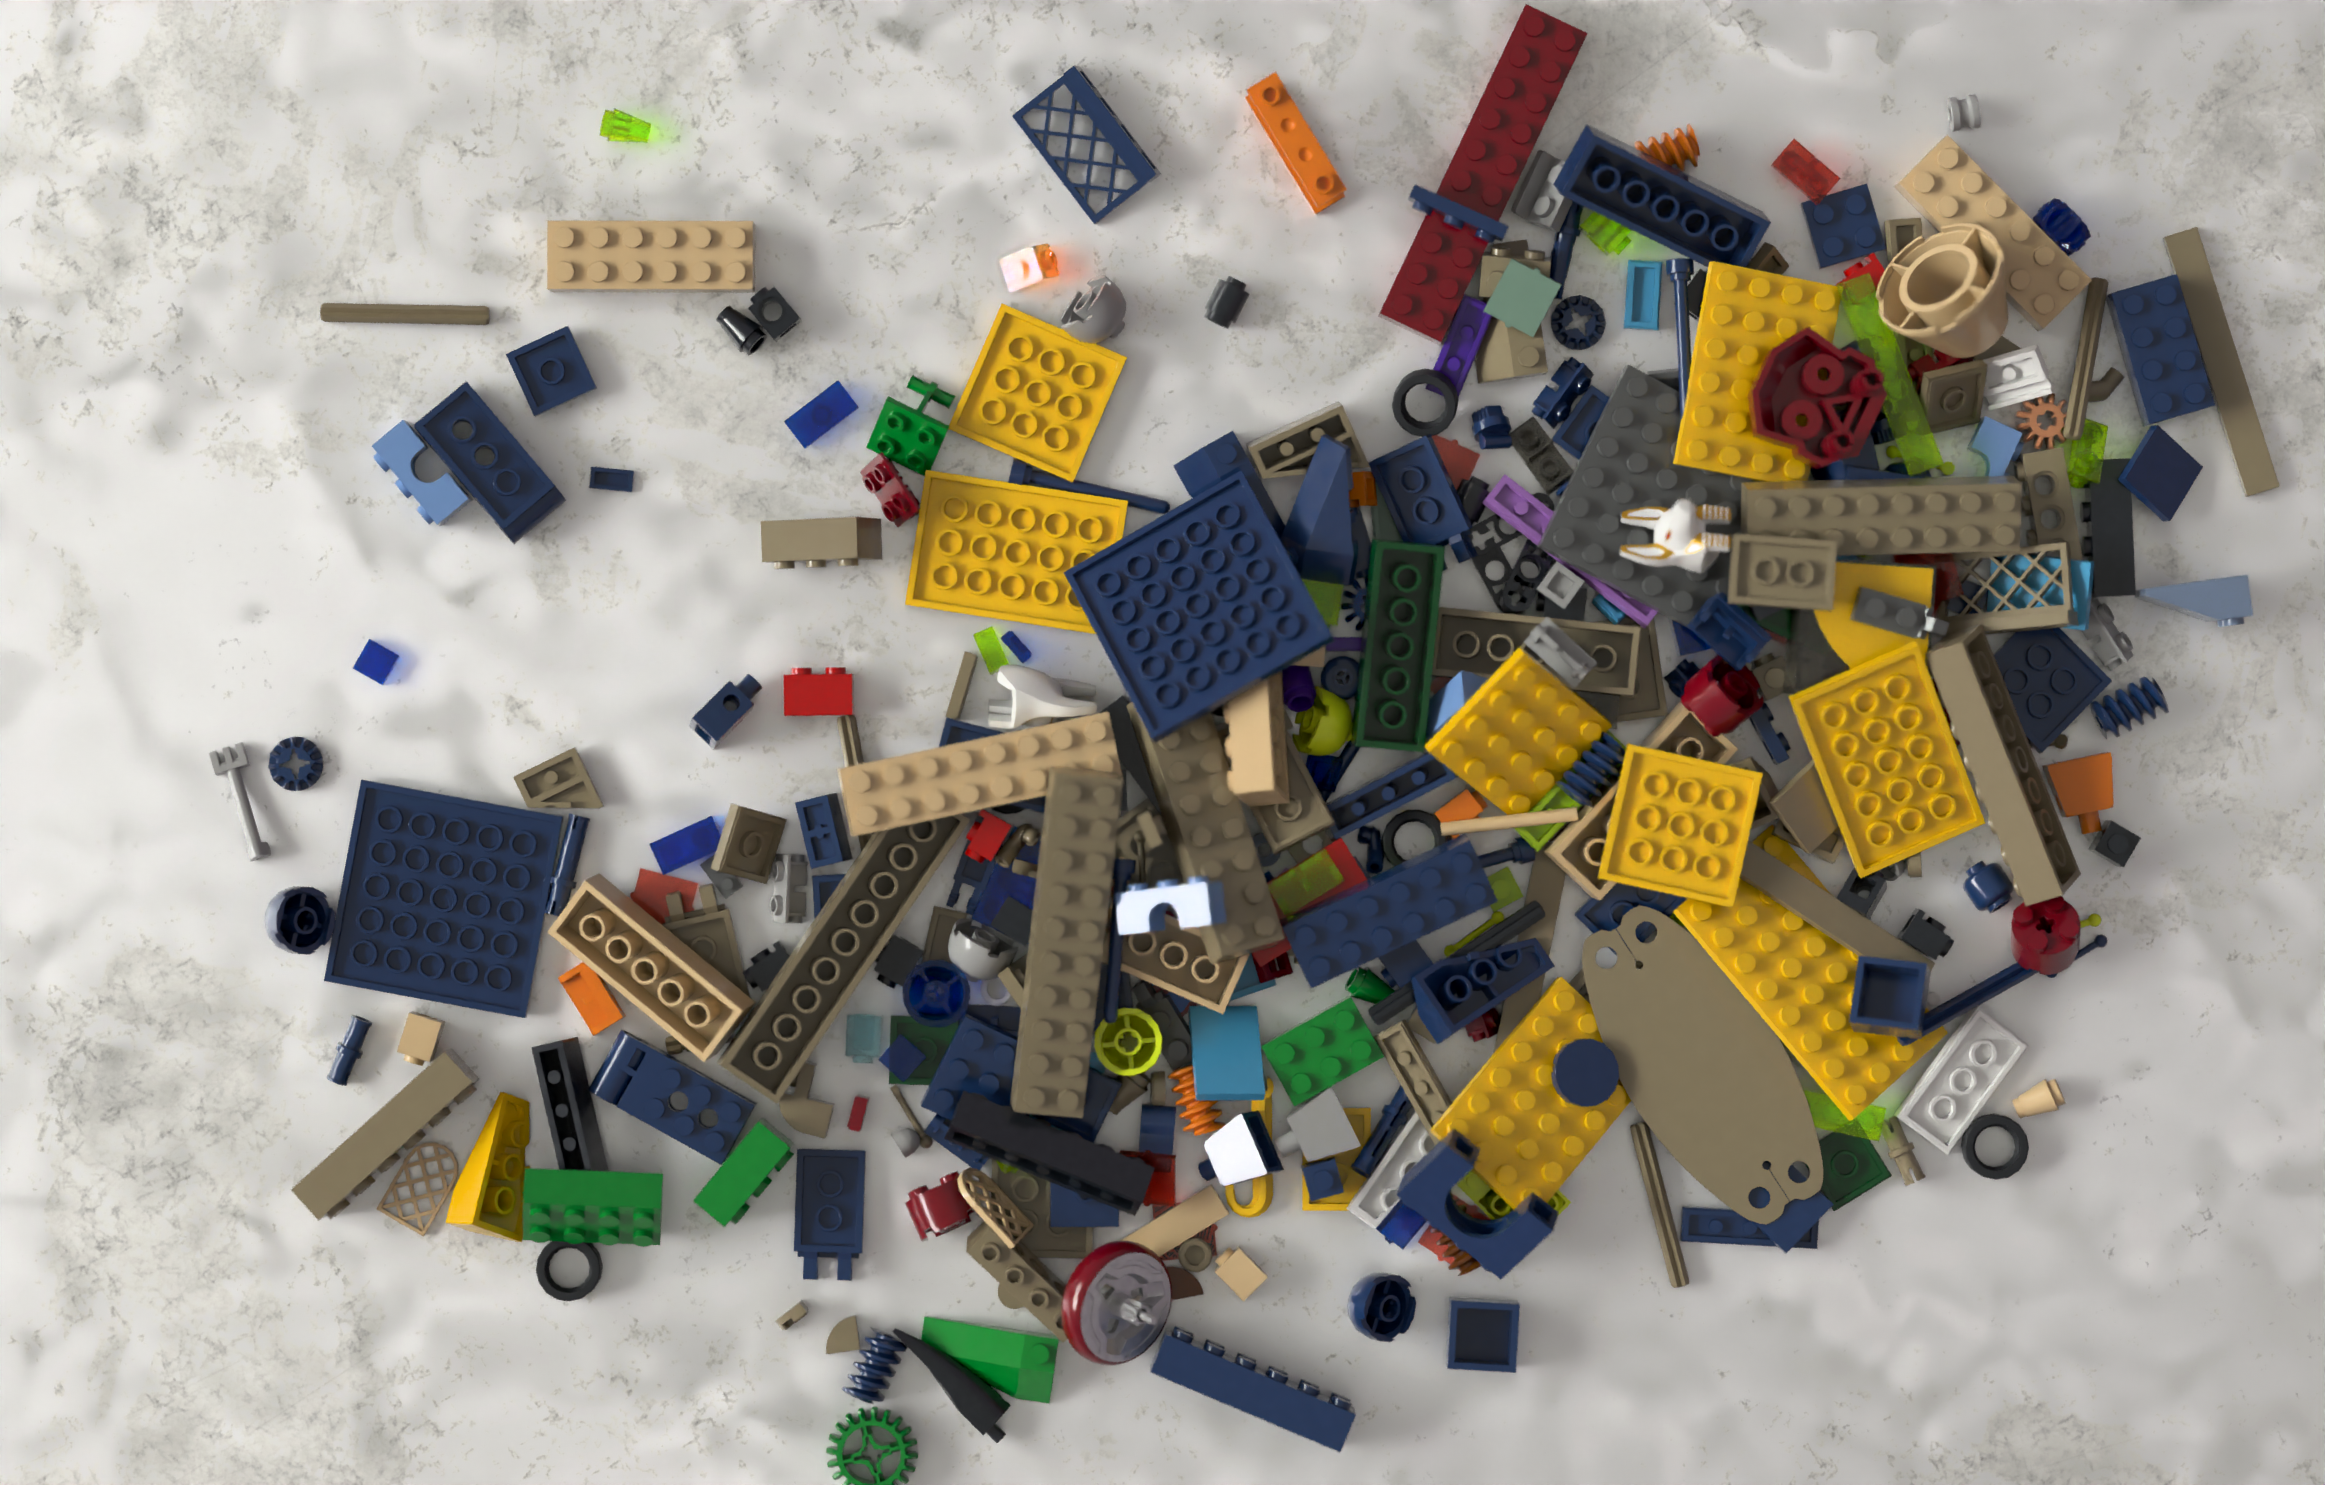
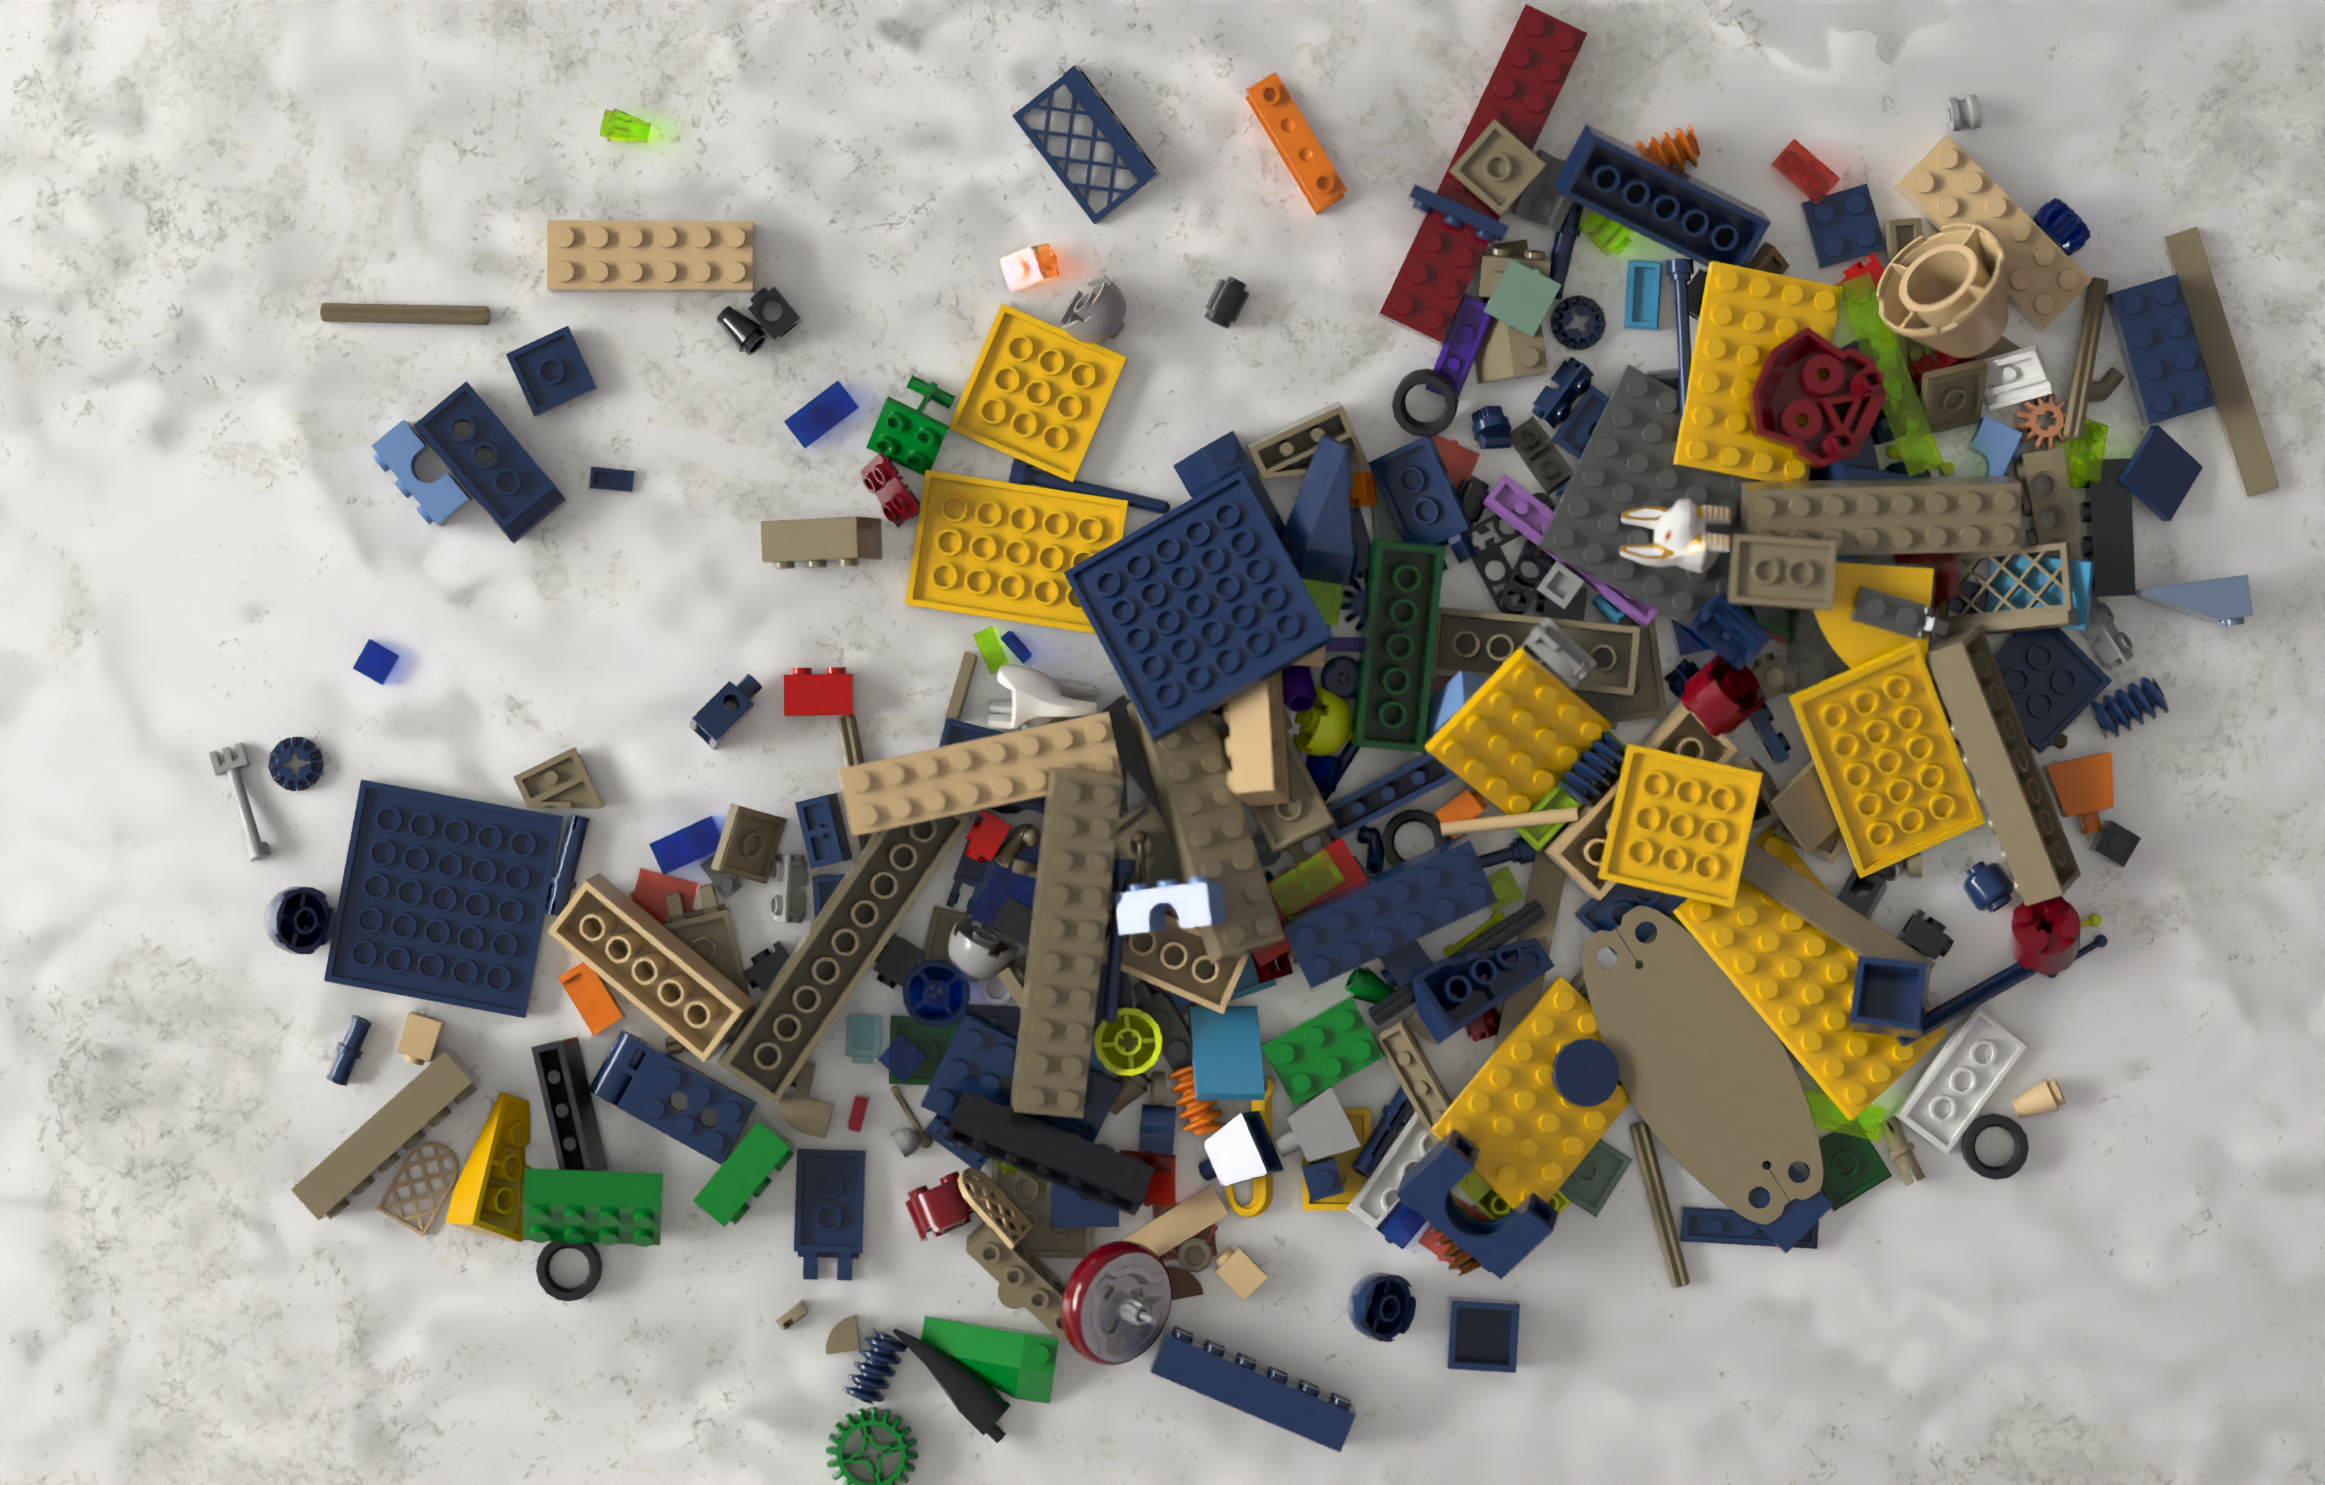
dark tan plate [1137,810,1168,849] -> none
none -> dark tan plate [1449,119,1546,217]
none -> sand green tile [1558,1139,1632,1217]

